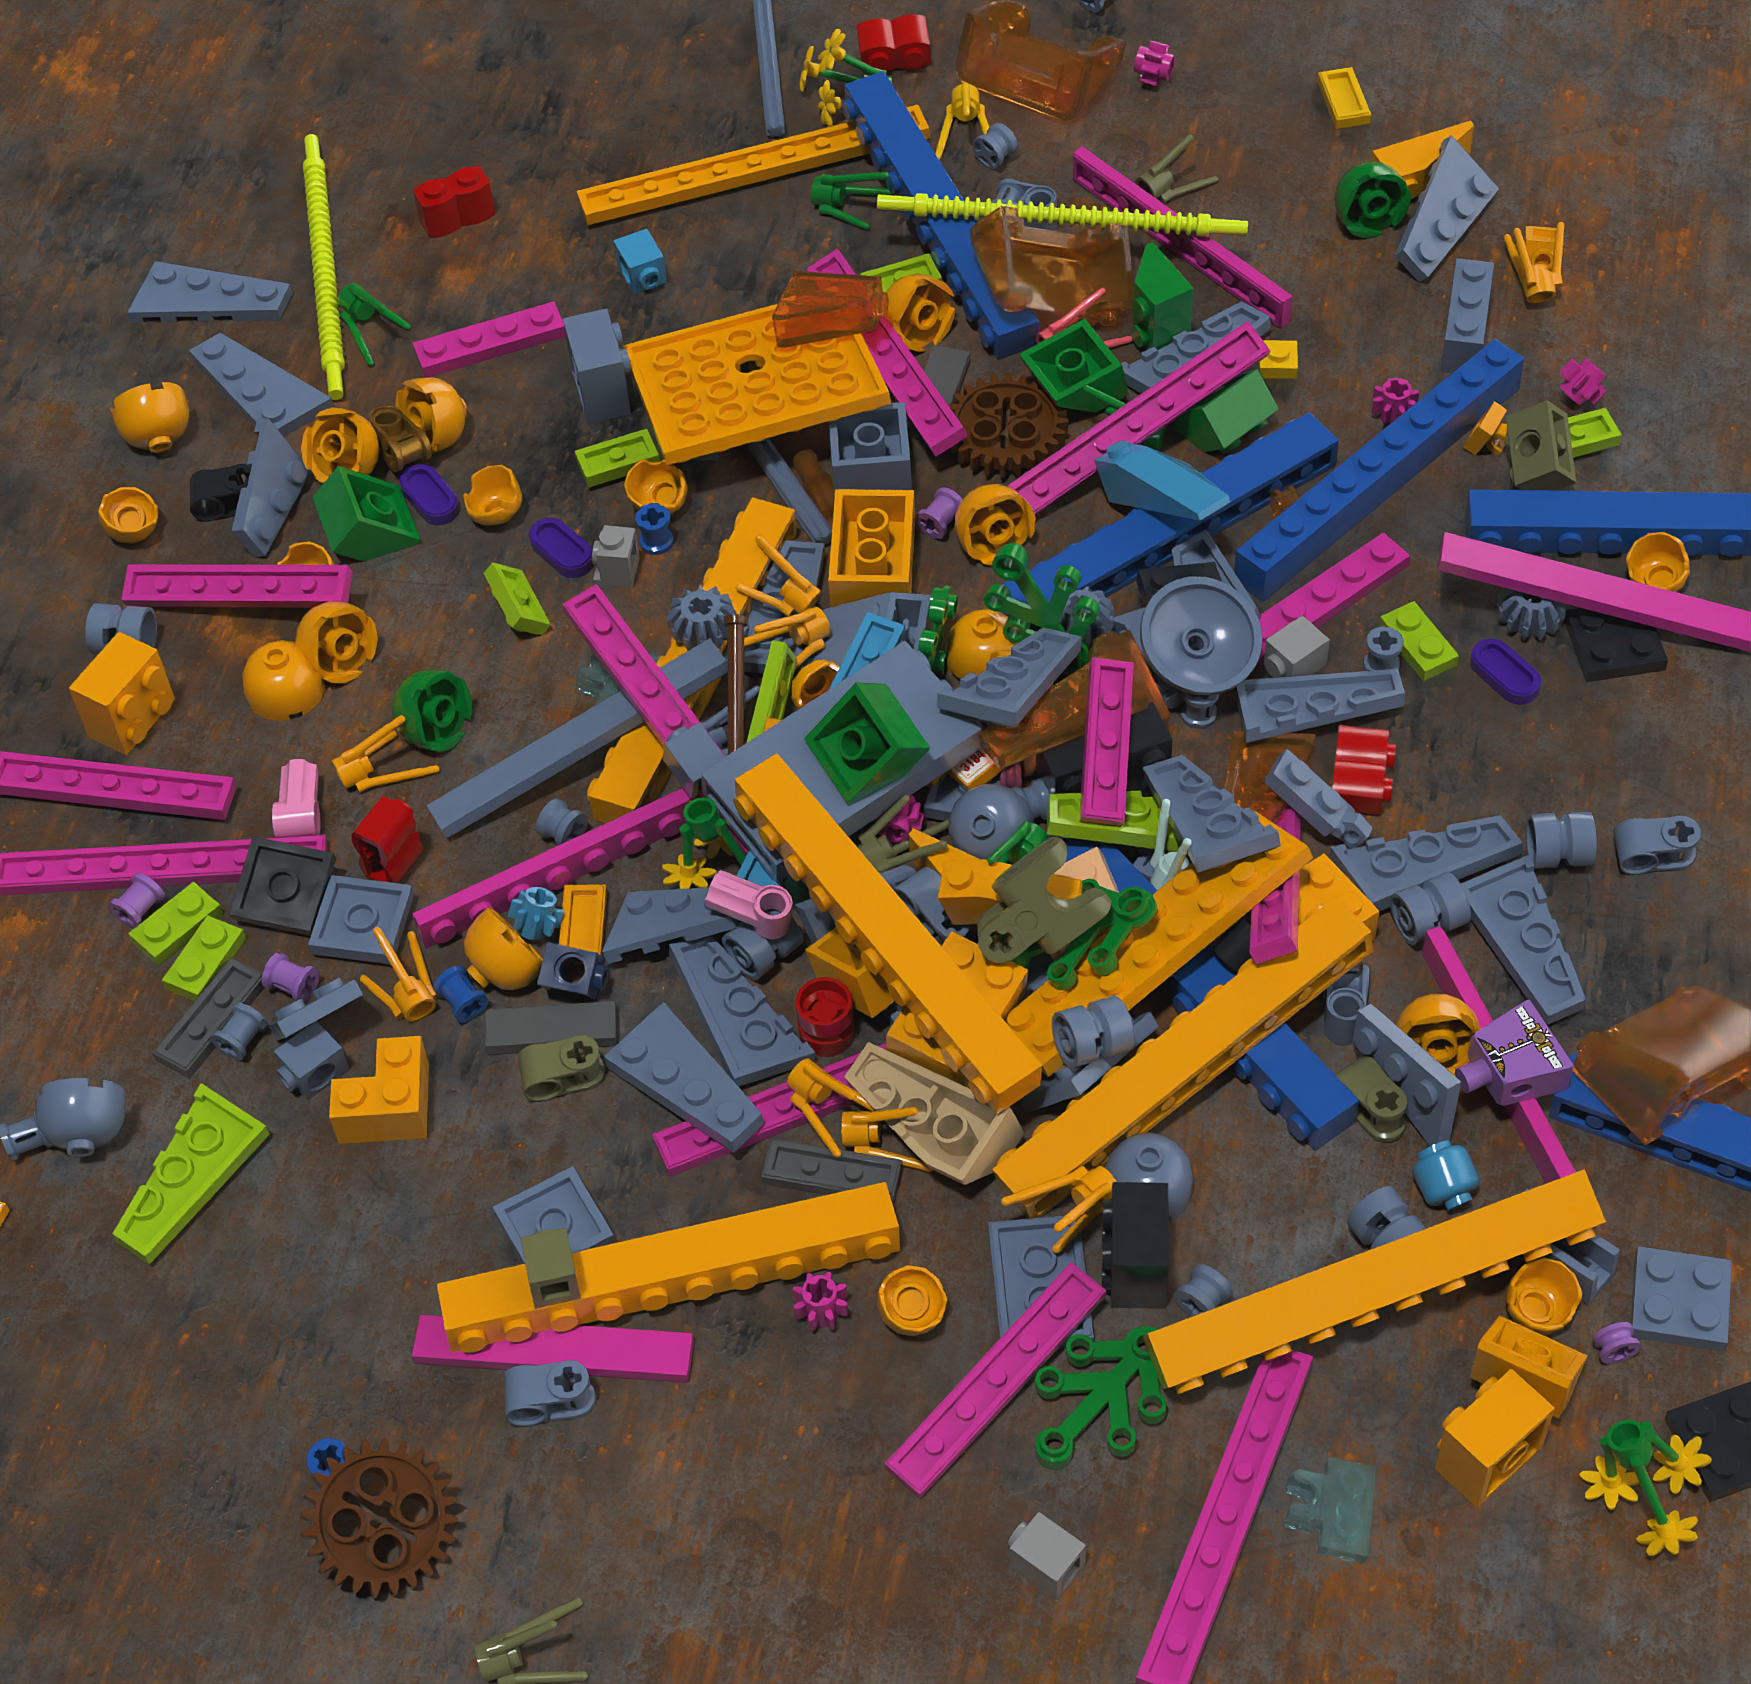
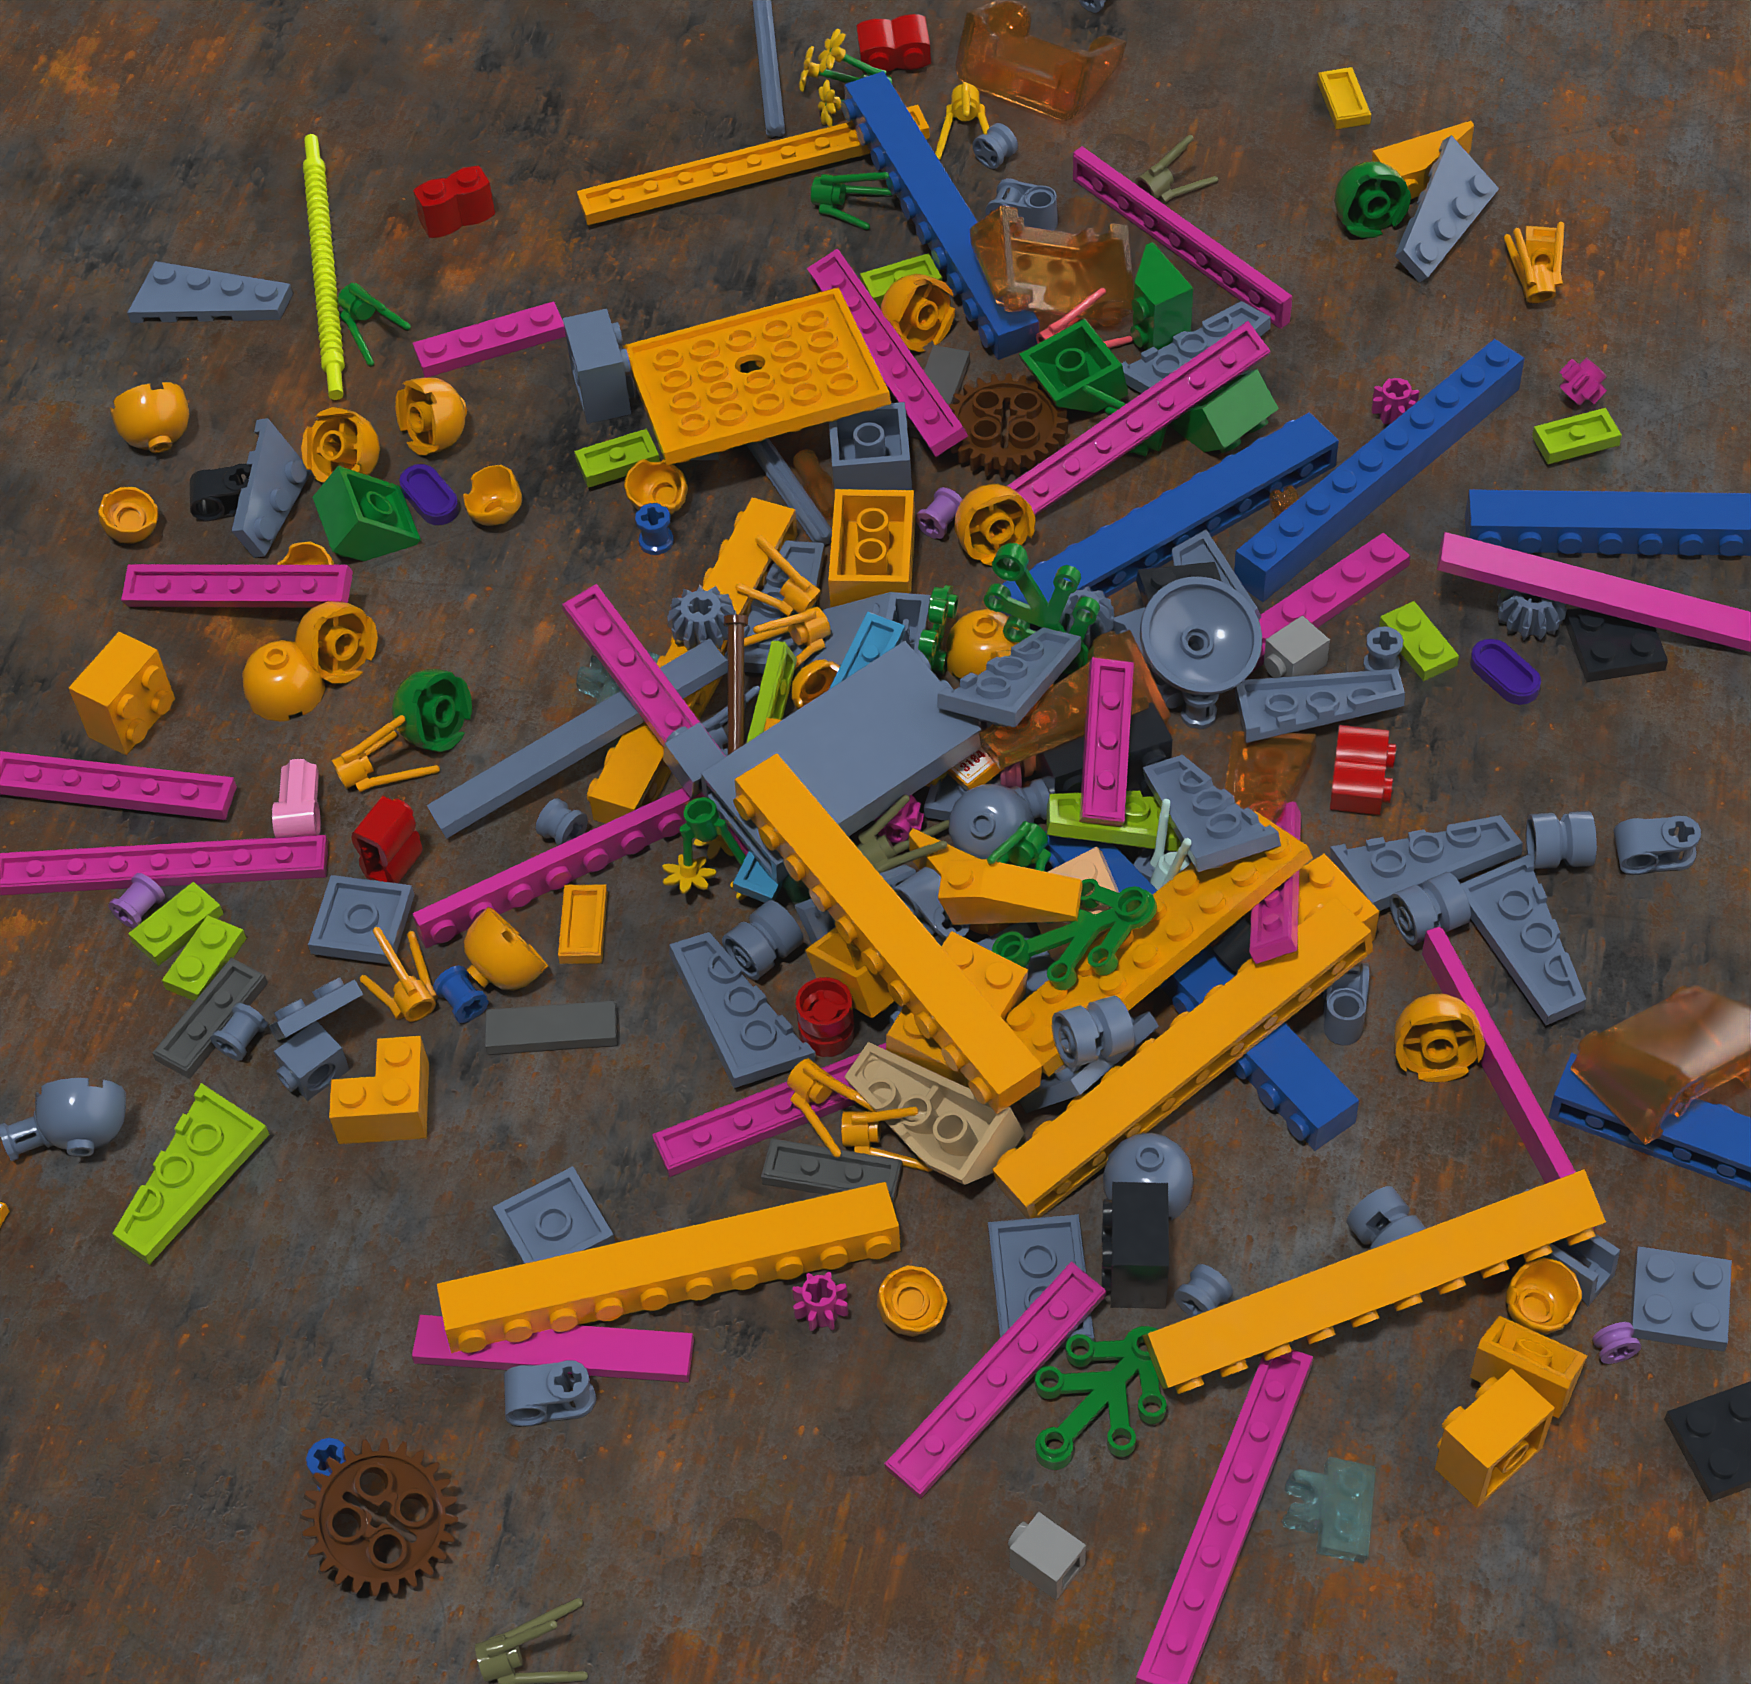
sand blue wheel [85,603,157,655] -> none
sand blue wing [189,333,334,437] -> none
black plate [229,836,336,936] -> none
medium lavender bush [261,953,319,1003] -> none
pearl gold piece [369,406,432,472] -> none
lime plate [484,562,551,636] -> none
dark azure gear [508,887,564,940] -> none
olive piece [518,1035,606,1101] -> none
olive brick [520,1228,581,1308] -> none
dark purple tile [529,518,594,578] -> none
dark blue brick [537,942,608,1000] -> none
light grey brick [592,525,640,588] -> none
sand blue wing [602,888,739,964] -> none
sand blue wing [604,1002,764,1152] -> none
dark azure brick [613,229,667,295] -> none
bright pink piece [705,870,792,939] -> none
clear orange slope [772,271,889,348] -> none
green slope [804,682,931,804] -> none
neon yellow hose [877,193,1248,237] -> none
olive piece [977,837,1112,963] -> none
light orange plant [1001,1166,1116,1254] -> none
dark azure wedge [1094,441,1230,521] -> none
dark pink gear [1133,41,1176,86] -> none
yellow plate [1259,340,1298,379] -> none
sand blue hinge [1265,749,1373,849] -> none
olive piece [1335,1055,1407,1142] -> none
sand blue wing [1352,1004,1461,1146] -> none
dark azure head [1412,1140,1480,1212] -> none
sand blue brick [1440,258,1494,373] -> none
medium lavender torso [1455,999,1574,1106] -> none
light orange tile [1463,401,1508,455] -> none
olive brick [1506,400,1576,491] -> none
yellow plant [1579,1419,1712,1556] -> none
light orange hair [1626,532,1690,592] -> none

